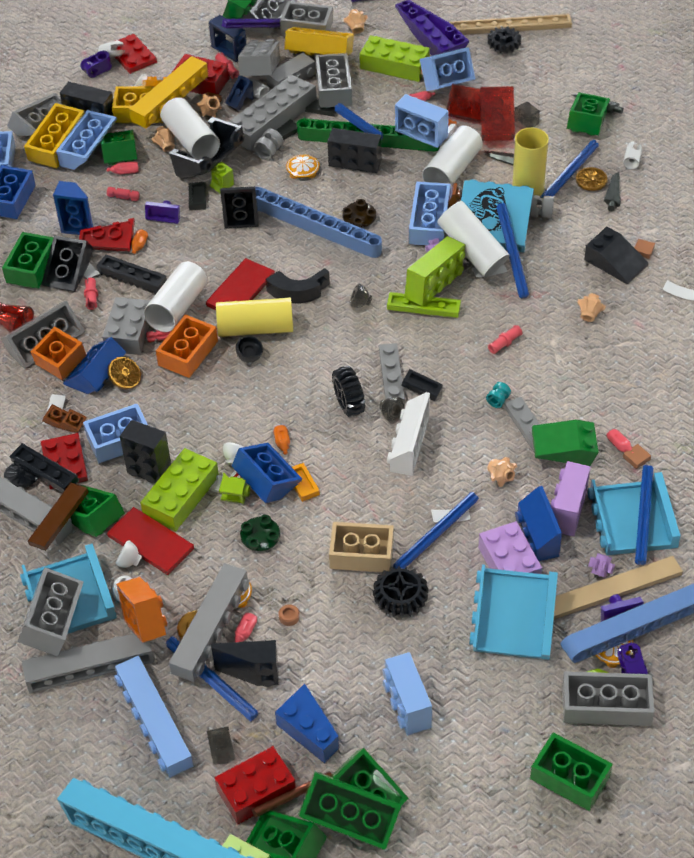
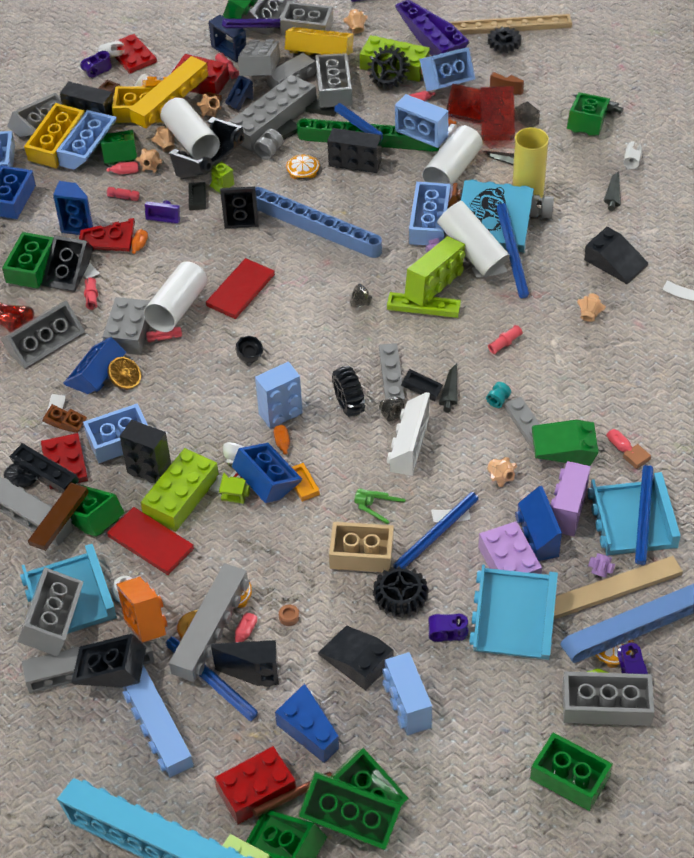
orange brick [30,326,87,381] -> none
black gear [97,254,167,294] -> none
white brick [116,540,142,568] -> none
orange brick [156,315,218,378] -> none
clear smoke brick [207,726,235,765] -> none
light yellow piece [216,298,293,337] -> none
dark green dish [240,515,280,551] -> none
white piece [248,78,270,99] -> none
black arch [265,268,330,304] -> none
dark brown dish [342,199,377,228] -> none
blue axle [541,140,599,198] -> none
pearl gold wheel [576,167,607,191] -> none
dark purple tile [601,594,643,622] -> none
nougat tile [634,239,655,259] -> none
none -> black slope [71,633,147,687]
none -> reddish brown tile [98,79,120,95]
none -> light nougat rock [136,148,162,173]
none -> light blue brick [255,361,303,429]
none -> black slope [318,625,394,691]
none -> bright green plant [354,488,406,524]
none -> black gear [367,45,410,89]
none -> dark purple piece [428,613,469,642]
none -> pearl dark grey bar [439,363,458,413]
none -> dark orange slope [490,72,524,95]

